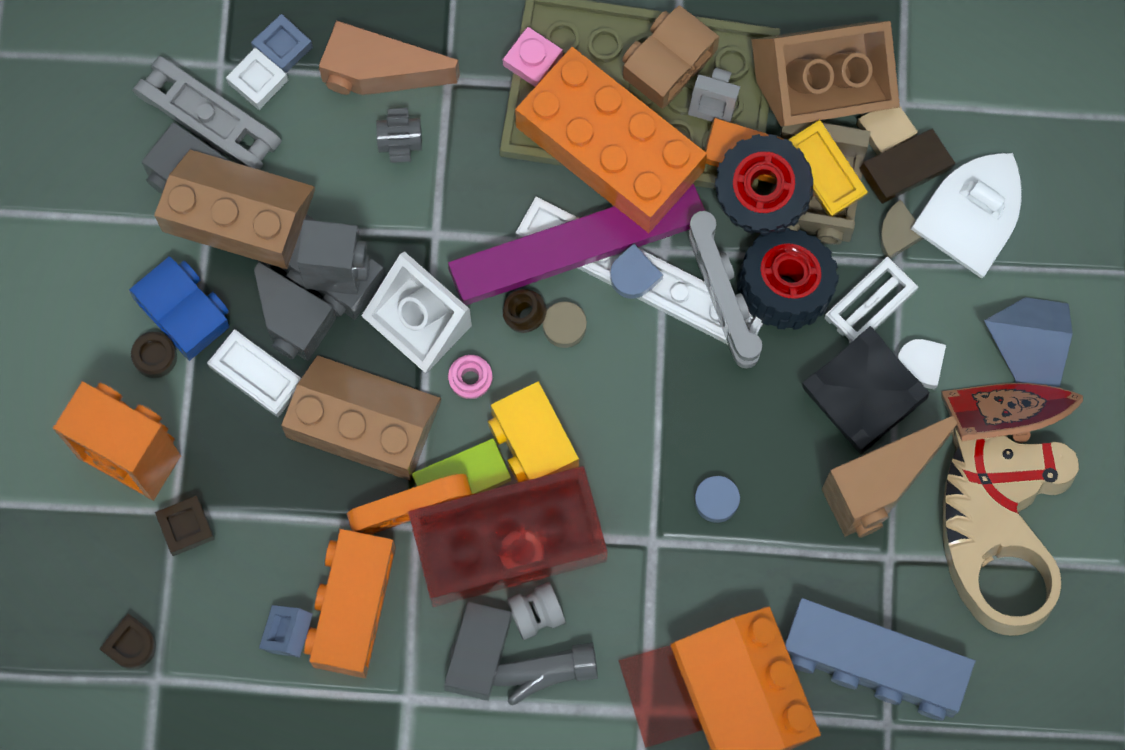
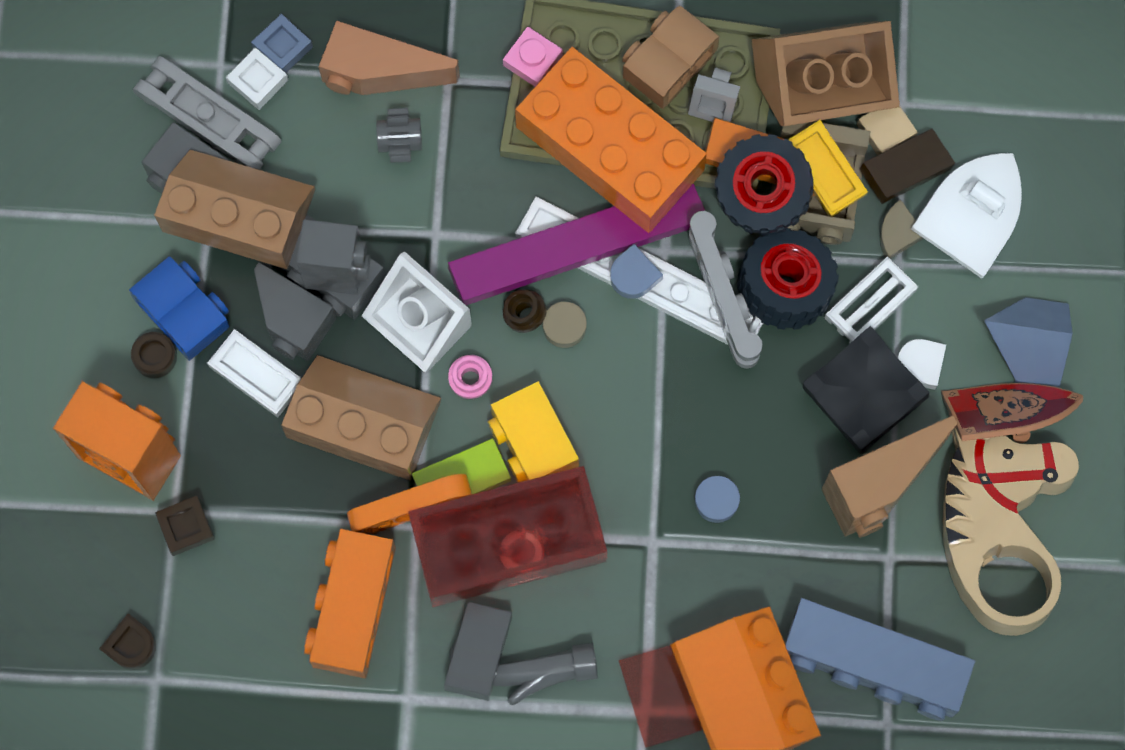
sand blue plate [259,605,313,657] -> none
light grey wheel [507,582,566,641] -> none

